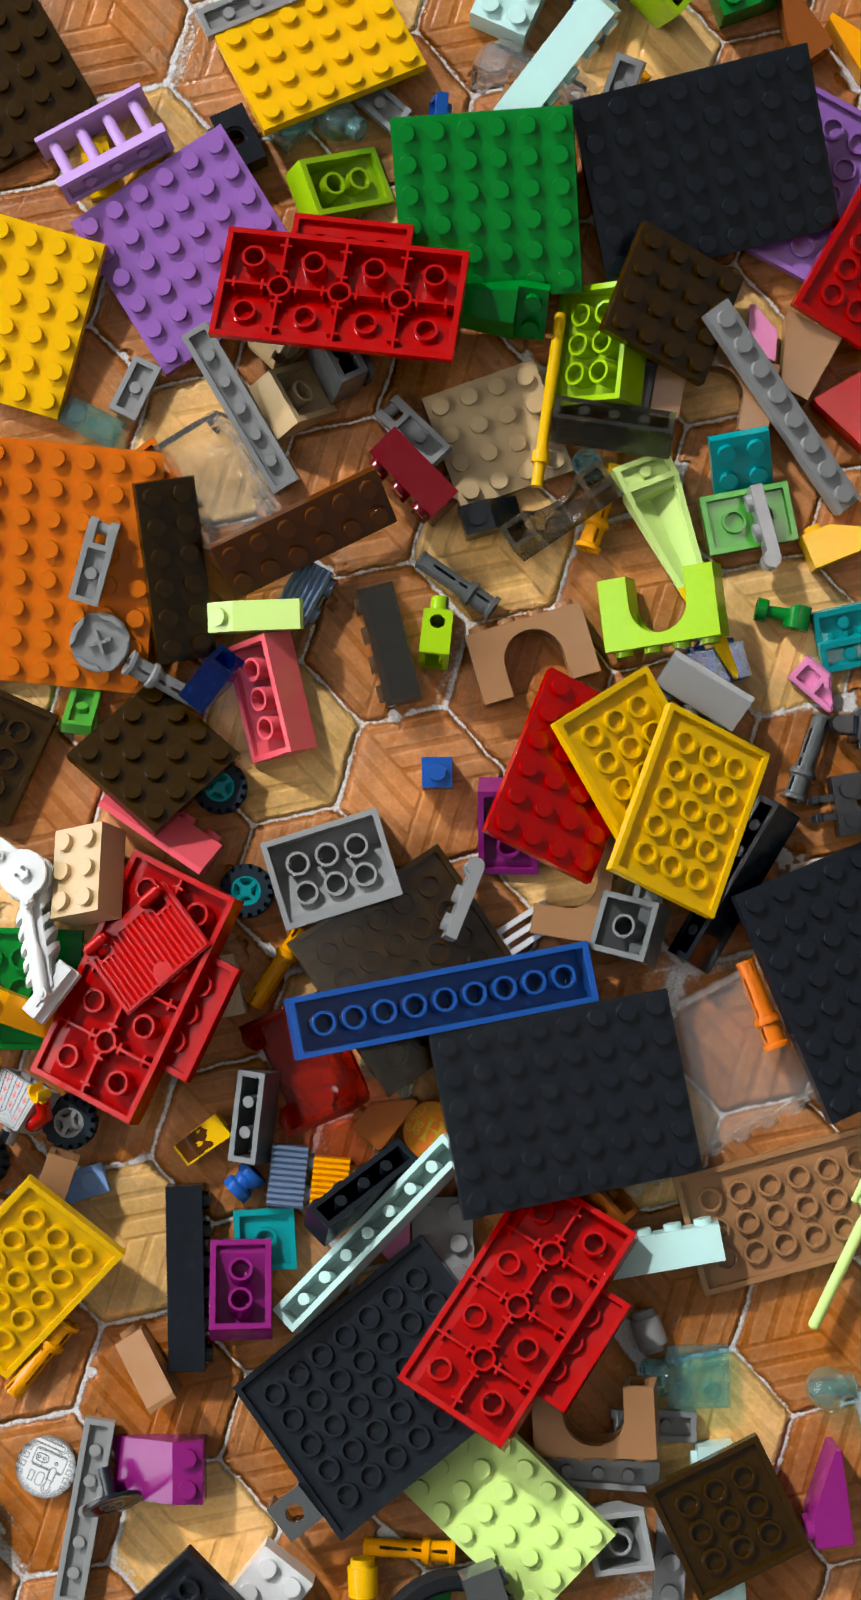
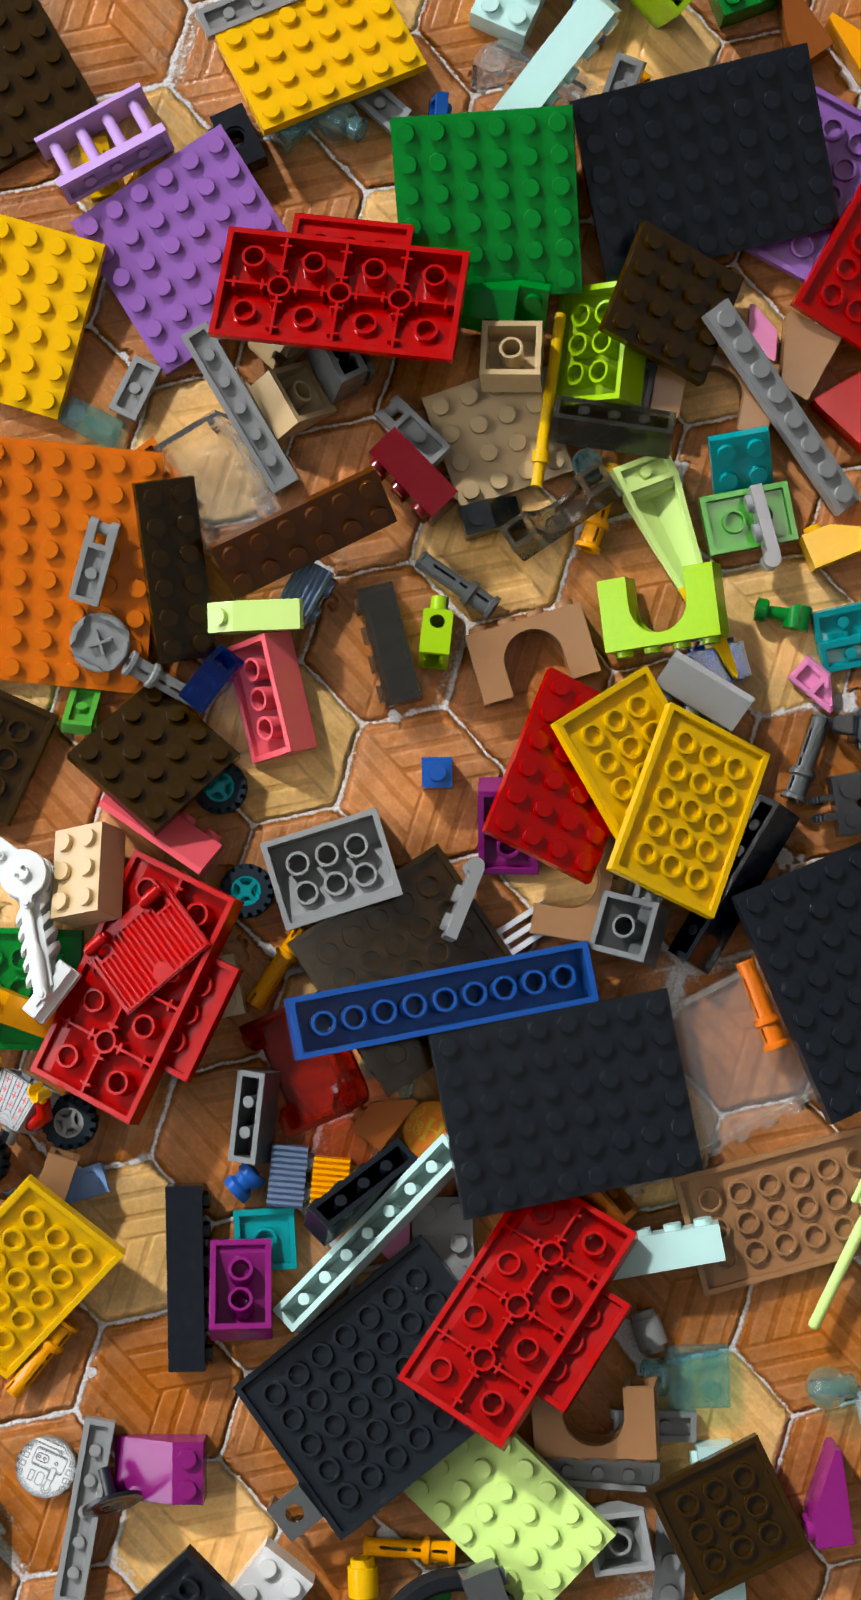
medium nougat slope [115,1323,183,1414] -> none
leg [173,1111,231,1166] -> none
lime slope [285,146,395,218] -> none
none -> tan brick [479,321,544,392]

